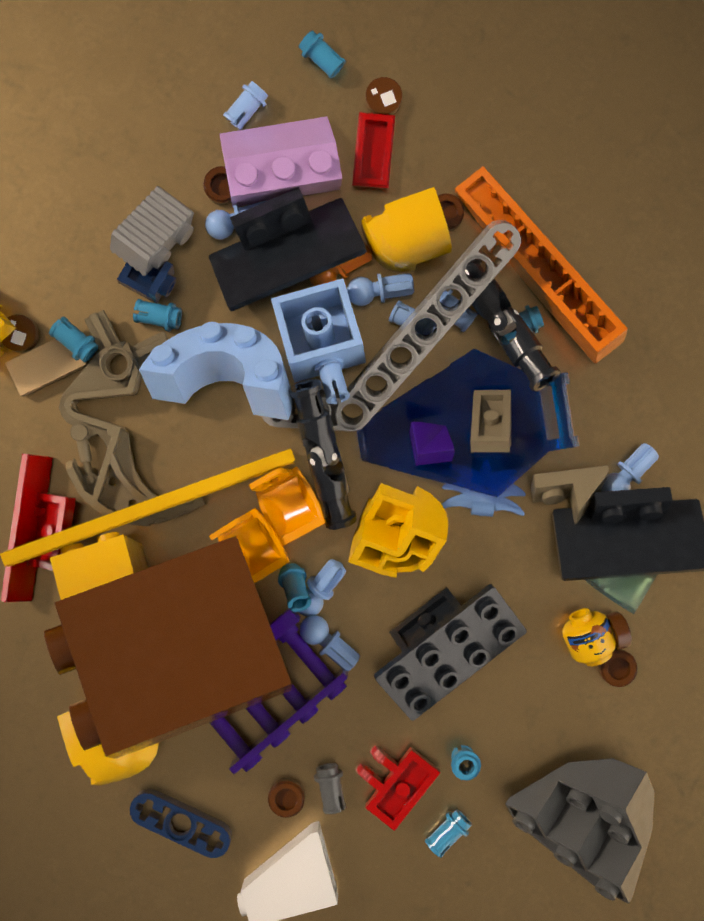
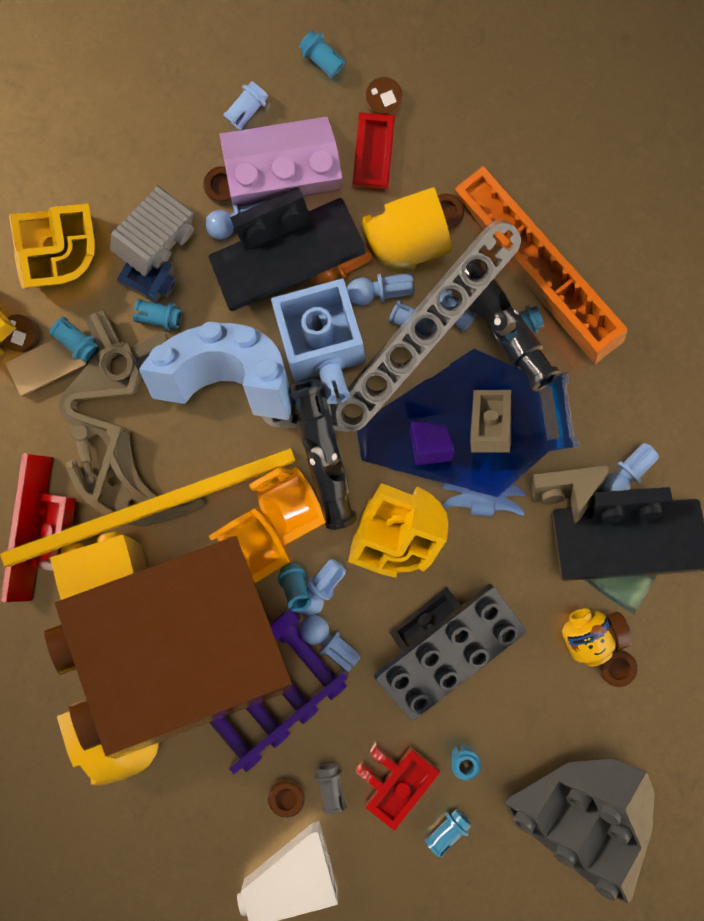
dark blue beam [130,789,232,858] -> none
none -> yellow brick [9,203,95,289]

